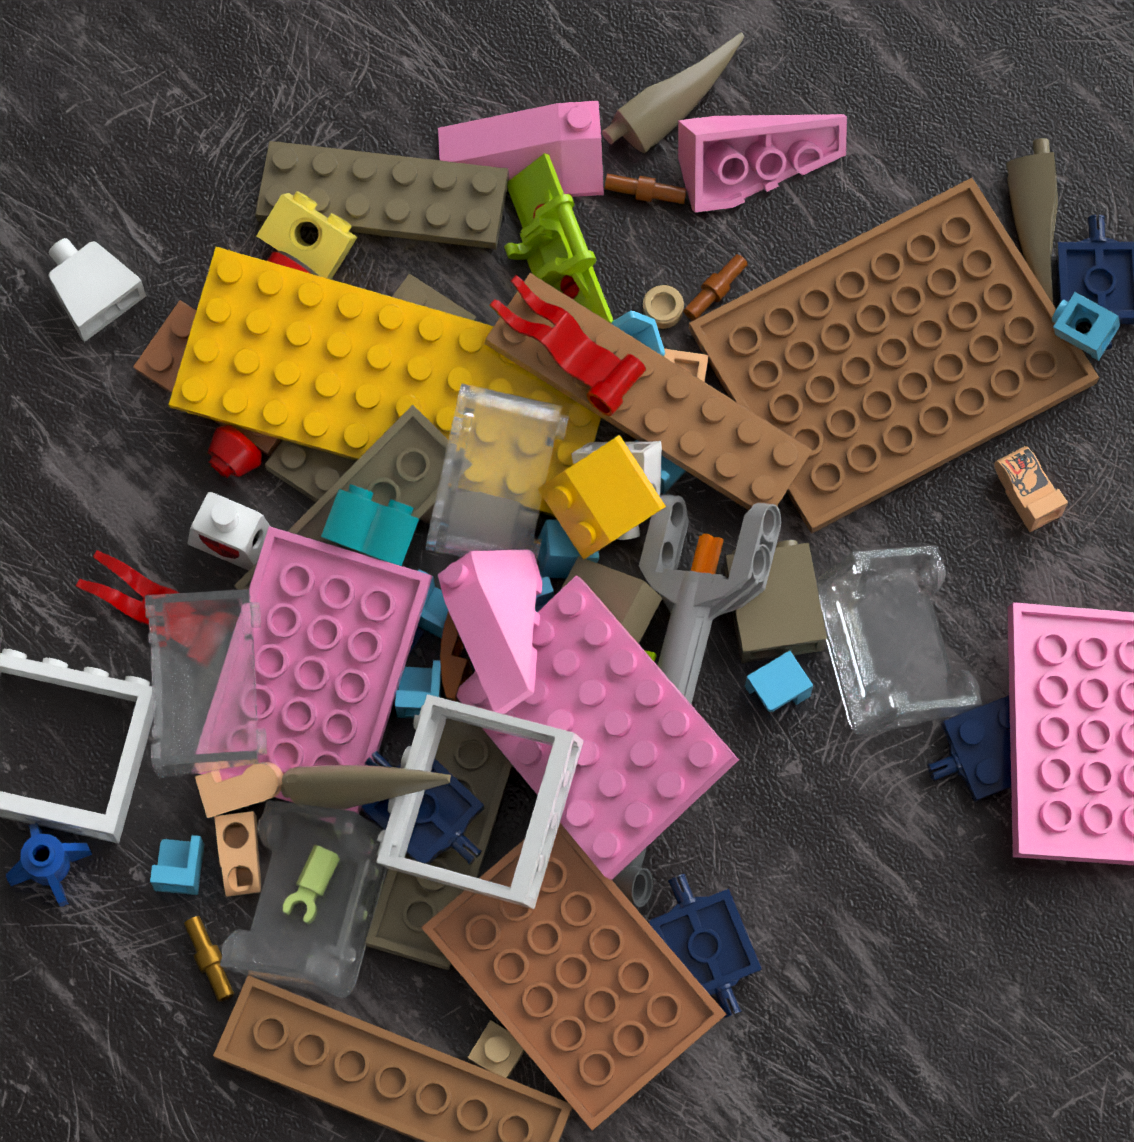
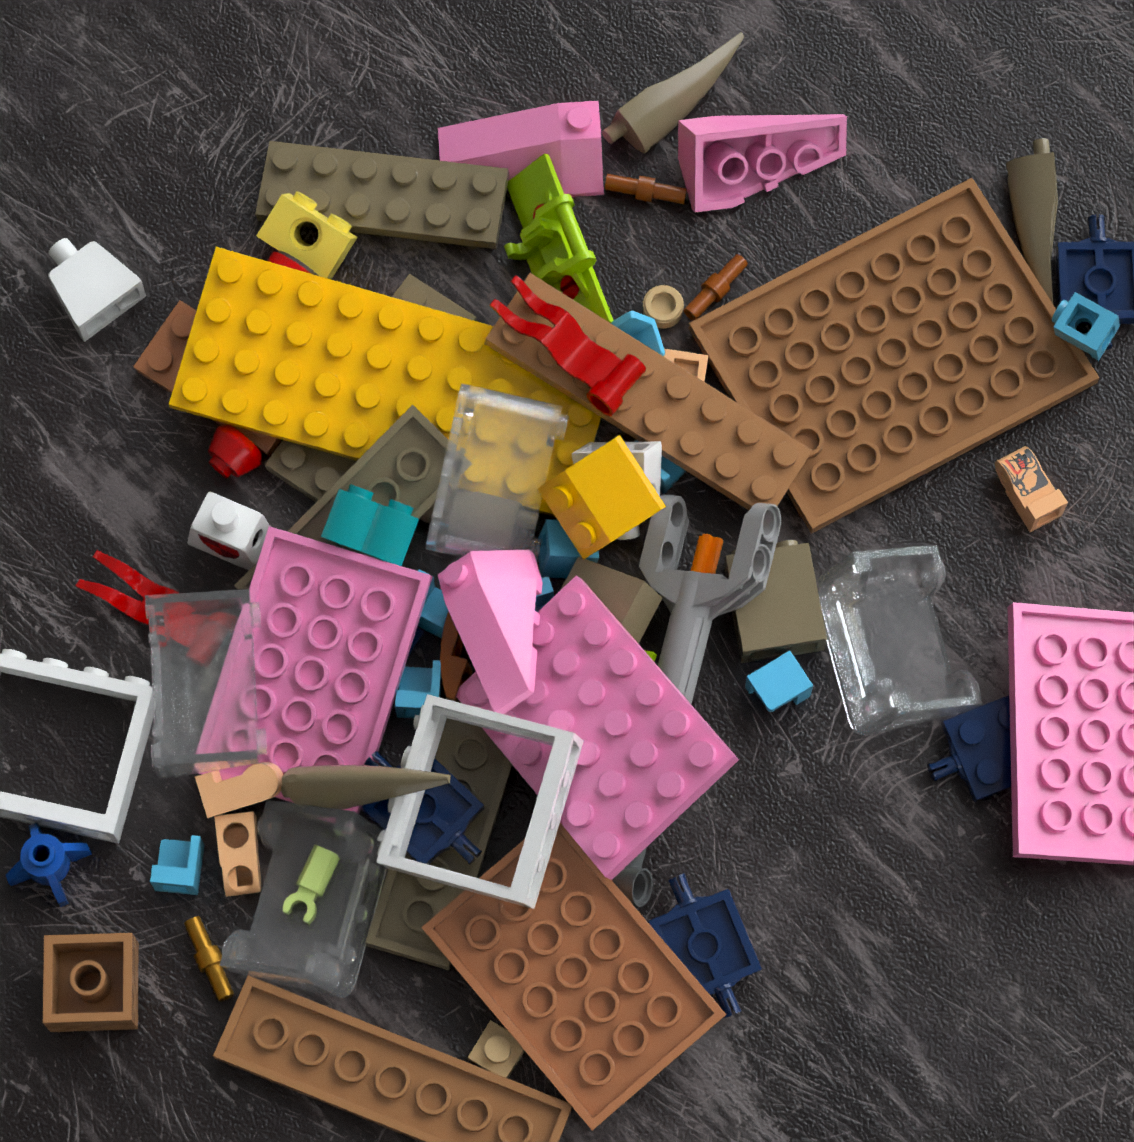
none -> medium nougat brick [43,933,139,1032]

